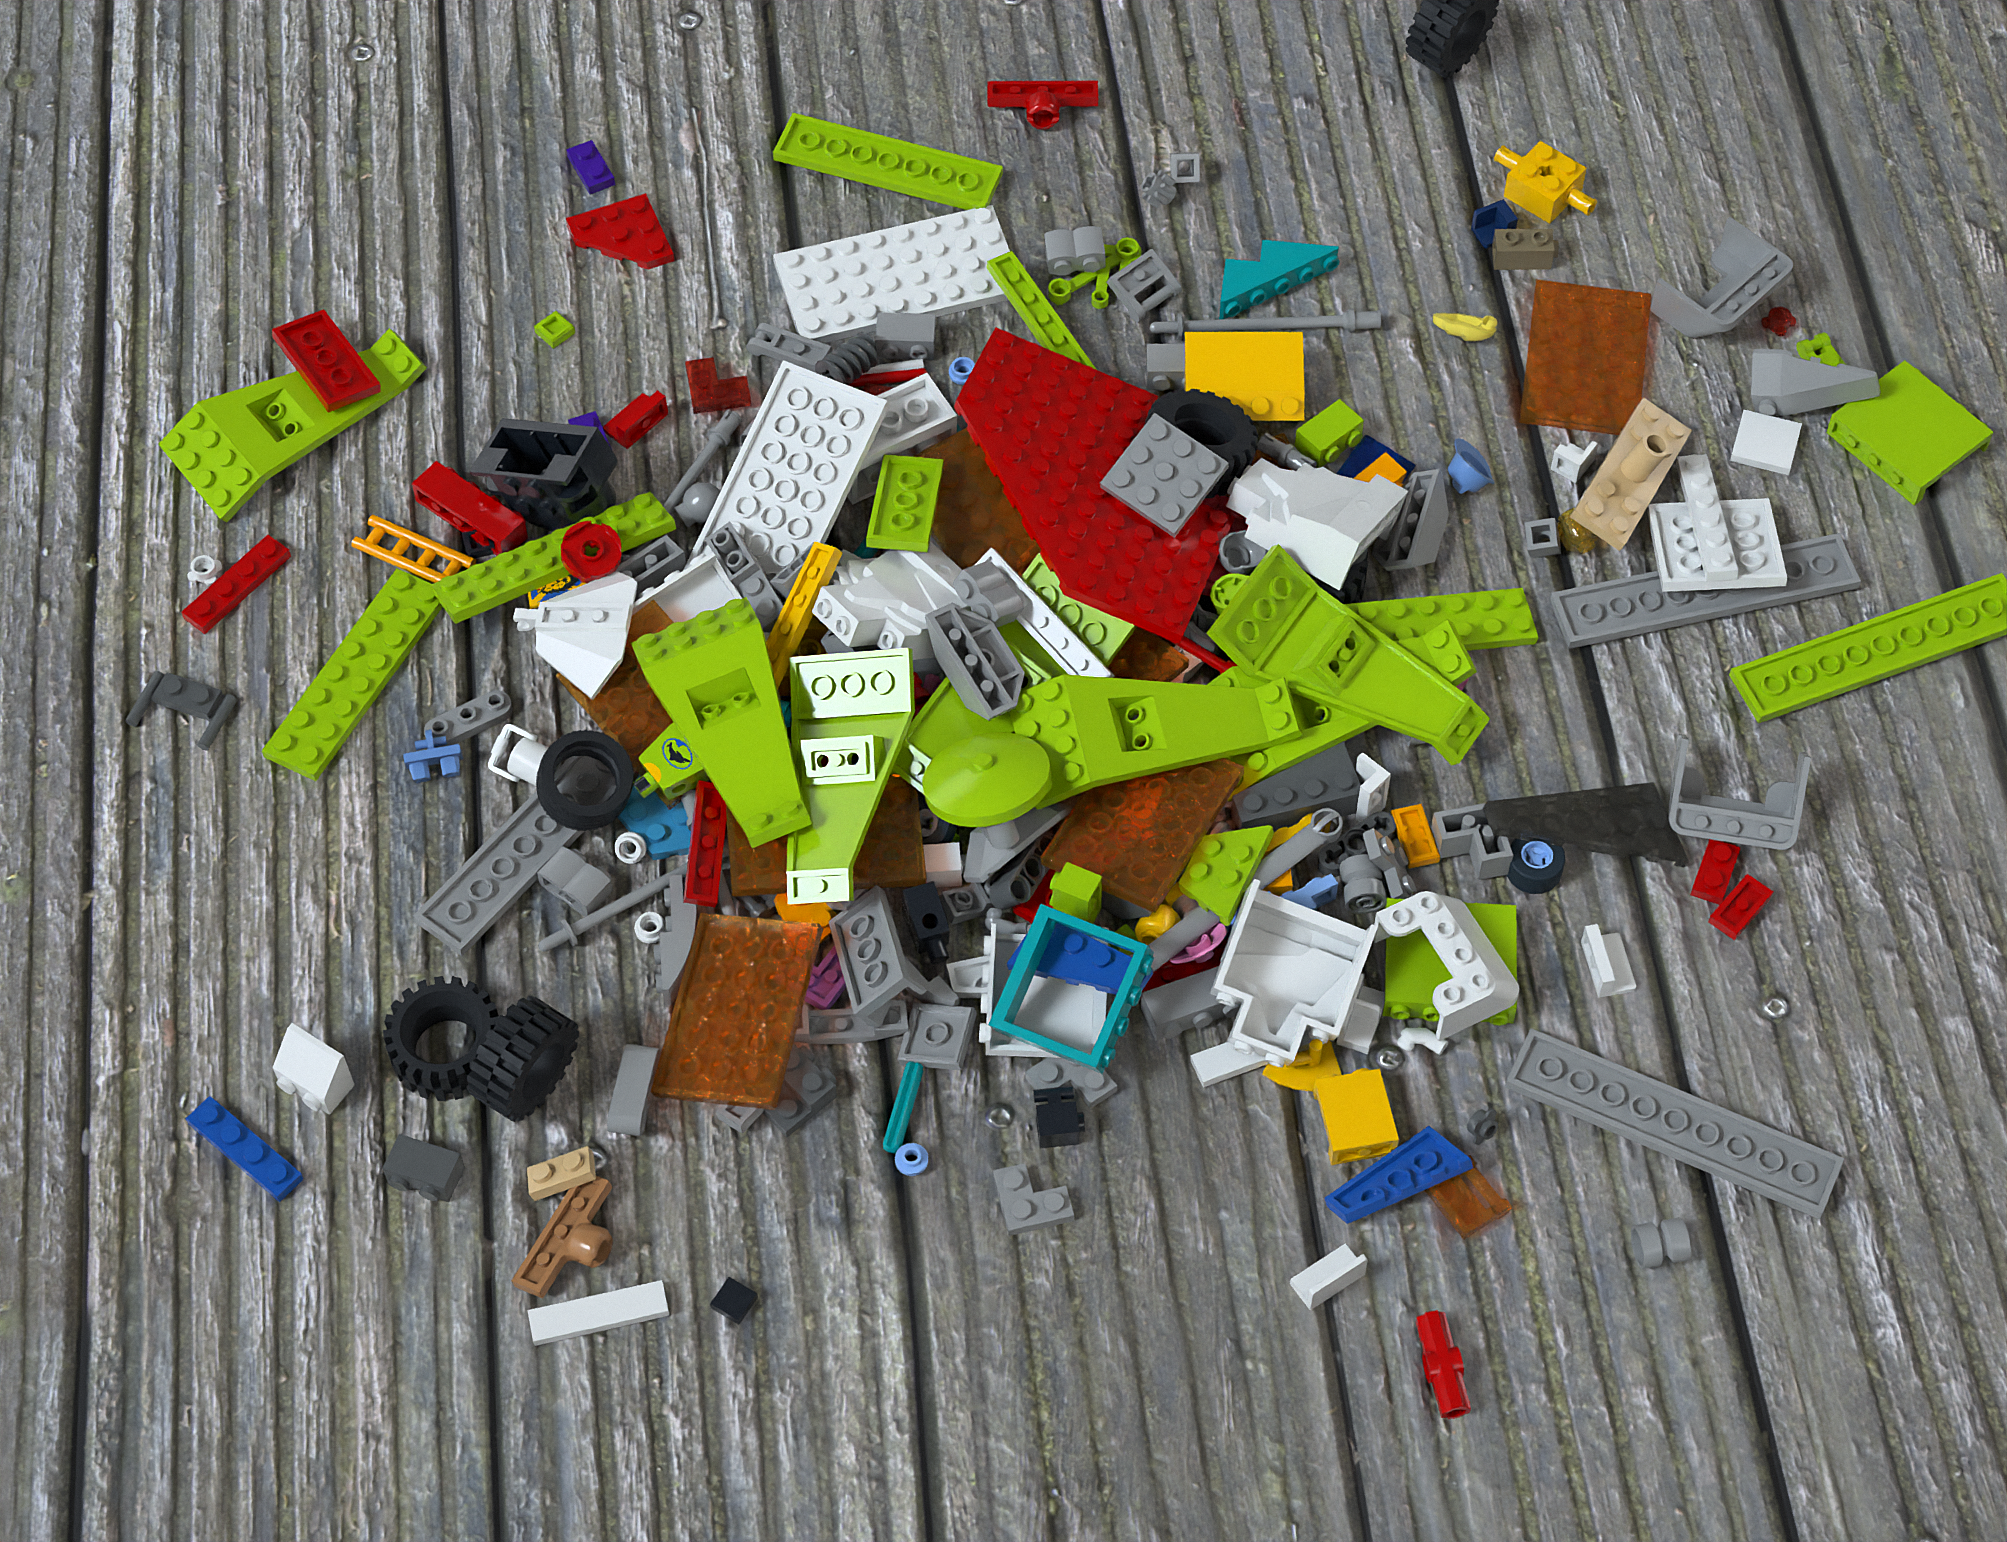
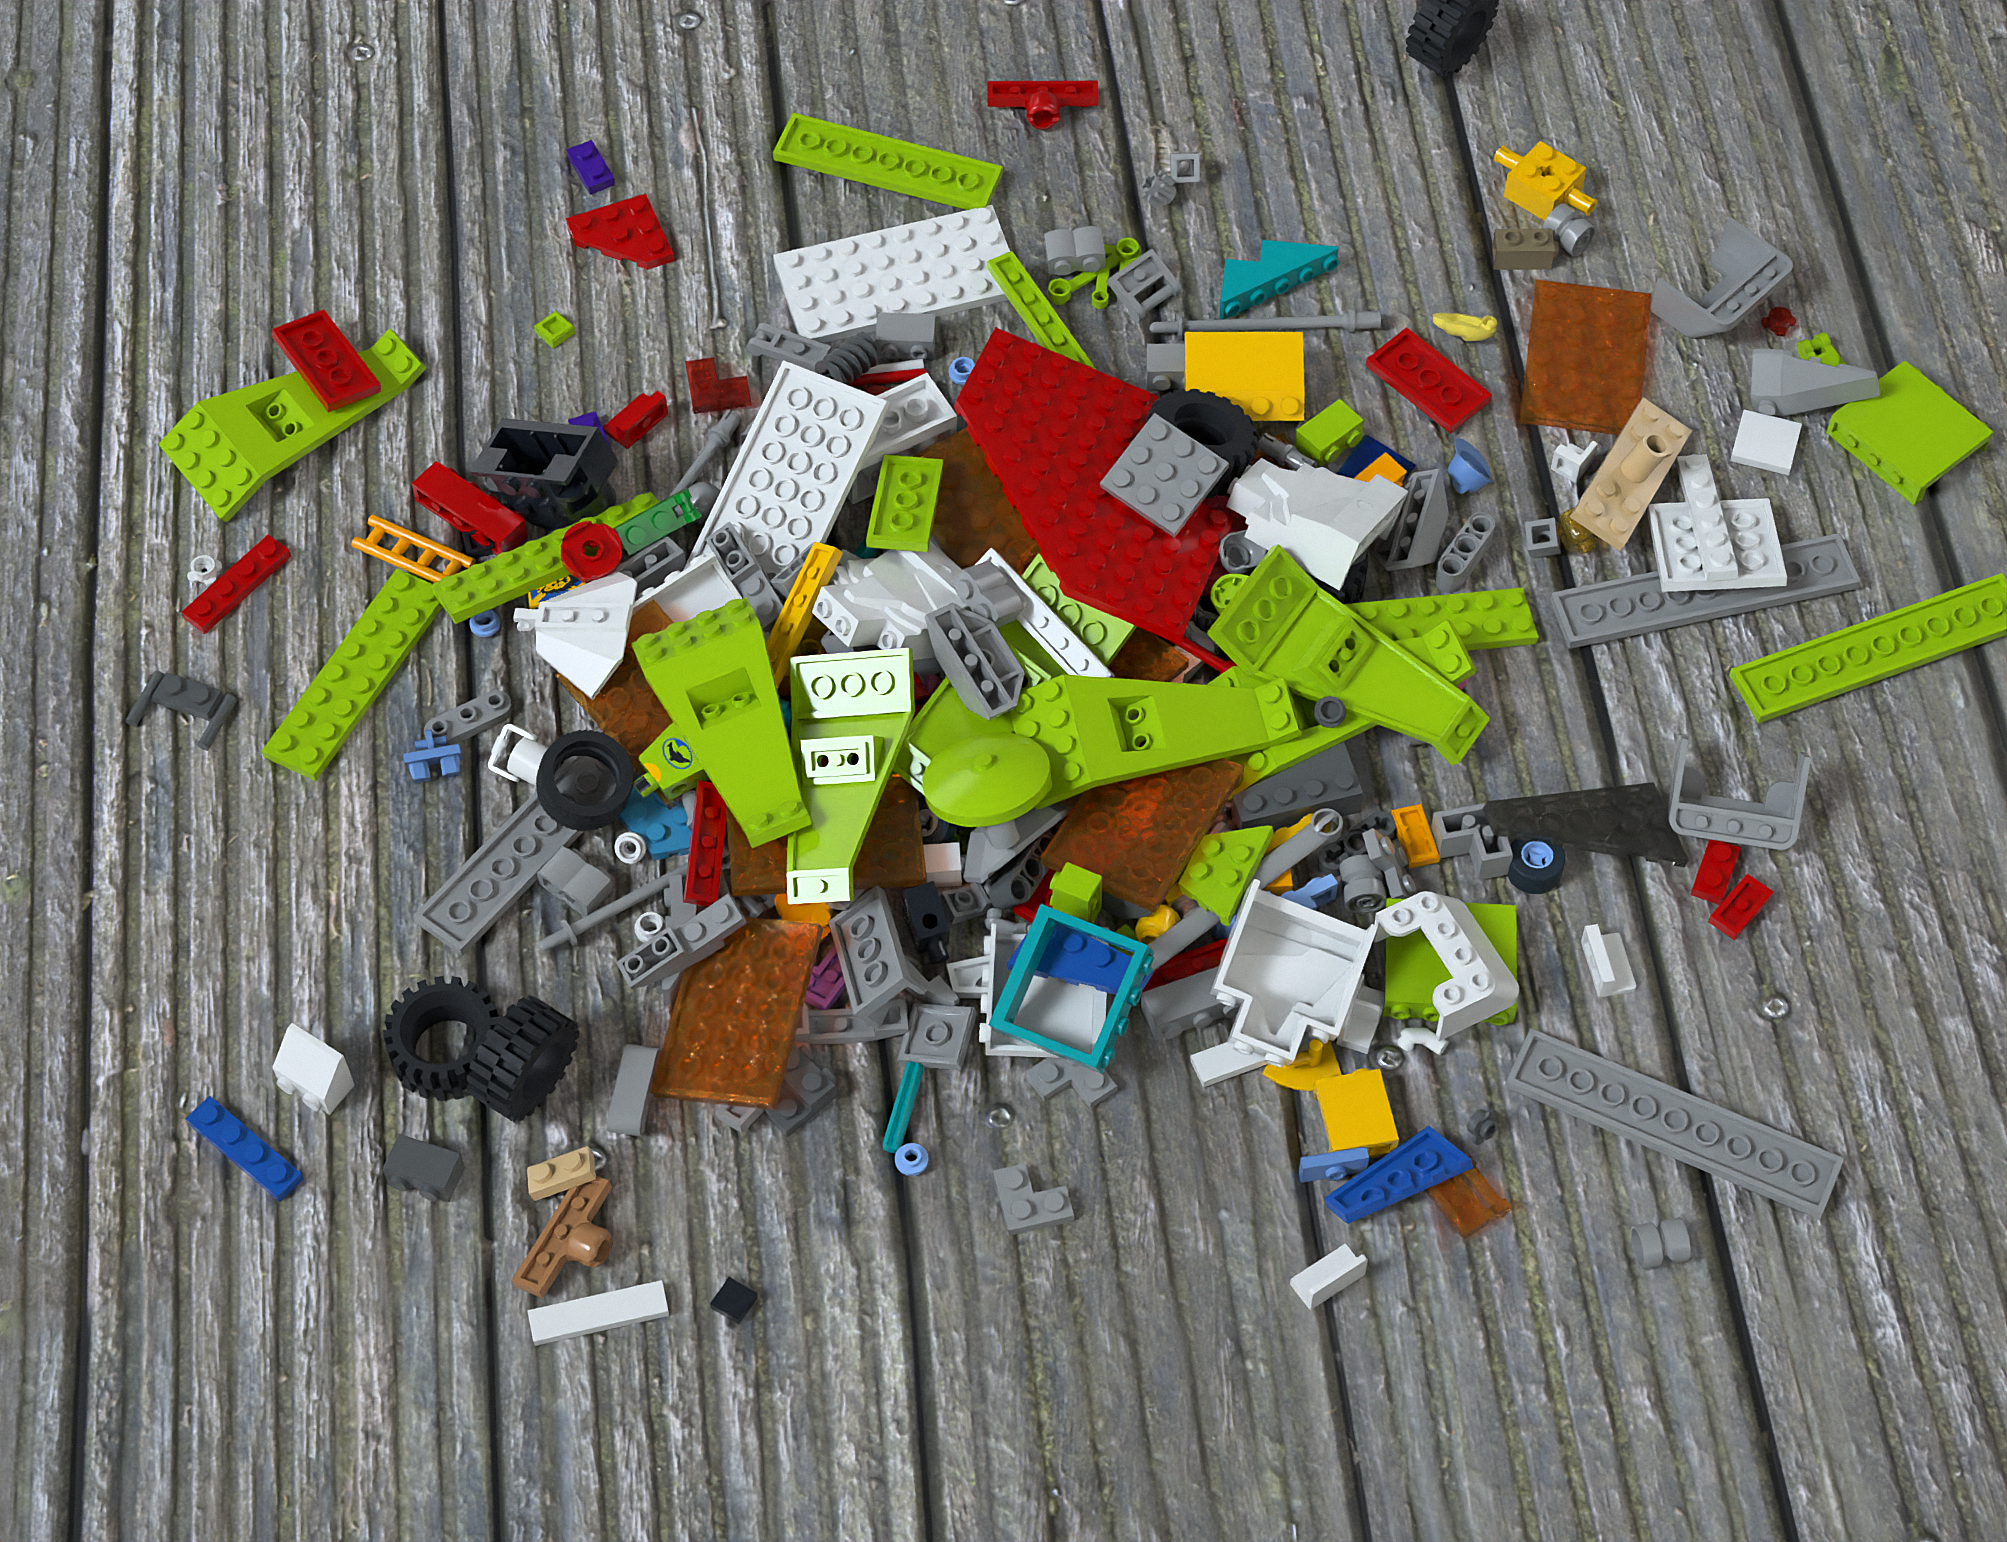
black brick [1033,1086,1085,1149] -> none
bright pink dish [1169,923,1227,964] -> none
white panel [1355,753,1391,822] -> none
red piece [1416,1310,1471,1419] -> none
dark blue panel [1471,199,1518,248] -> none
none -> light blue plate [470,609,501,637]
none -> green plate [612,488,702,556]
none -> light grey slope [616,894,748,990]
none -> medium blue plate [1299,1147,1369,1183]
none -> dark grey plate [1314,696,1346,728]
none -> red plate [1365,327,1492,434]
none -> light grey beam [1435,512,1495,593]
none -> light grey wheel [1542,203,1597,257]

